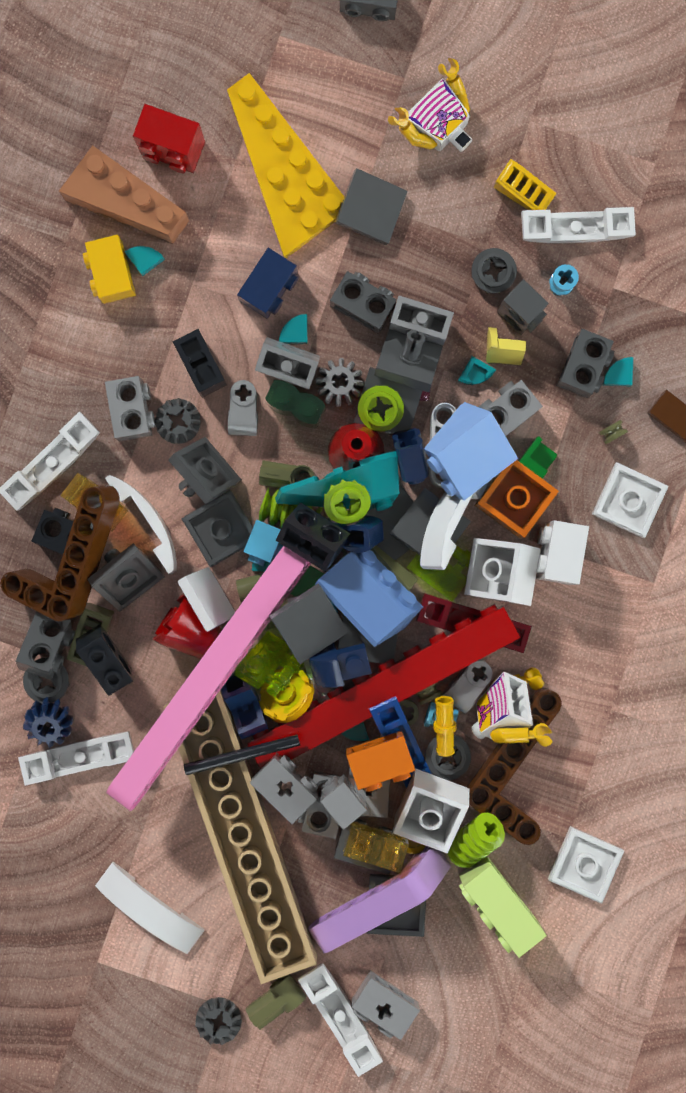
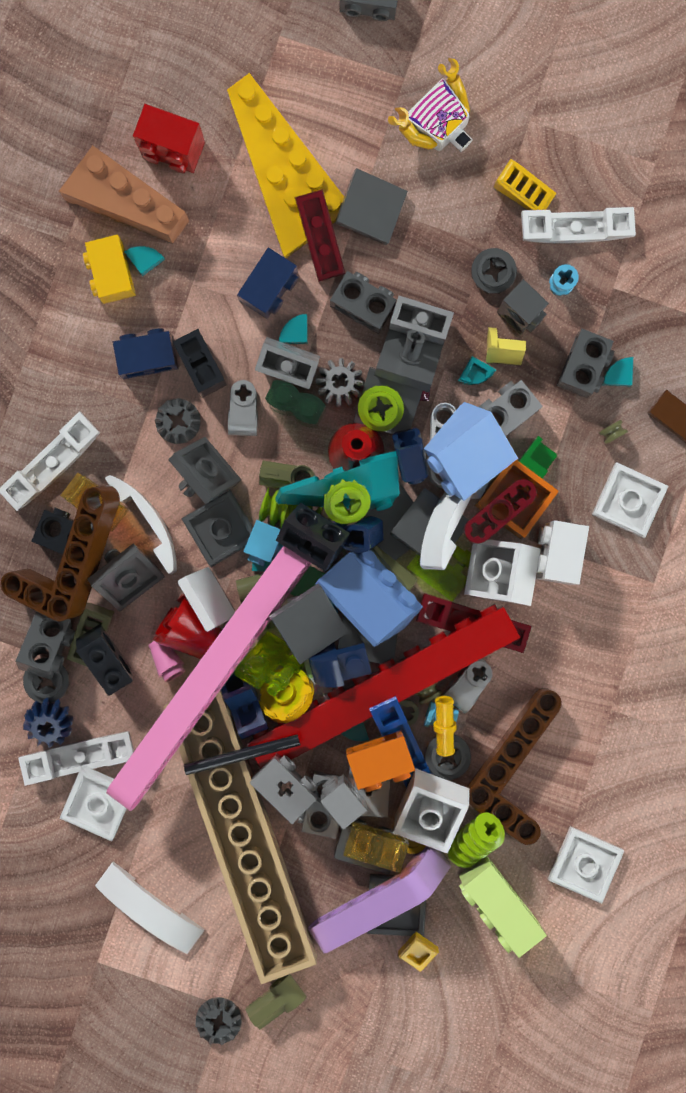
light grey brick [105,376,156,442] -> none
white slope [298,963,383,1077] -> none
light grey brick [352,970,420,1040] -> none
torso [472,667,553,747] -> none
none -> white tile [60,765,126,841]
none -> dark blue brick [112,328,179,380]
none -> bright pink cone [149,641,185,682]
none -> dark red tile [294,189,346,282]
none -> yellow tile [398,932,439,972]
none -> dark red beam [464,479,536,544]

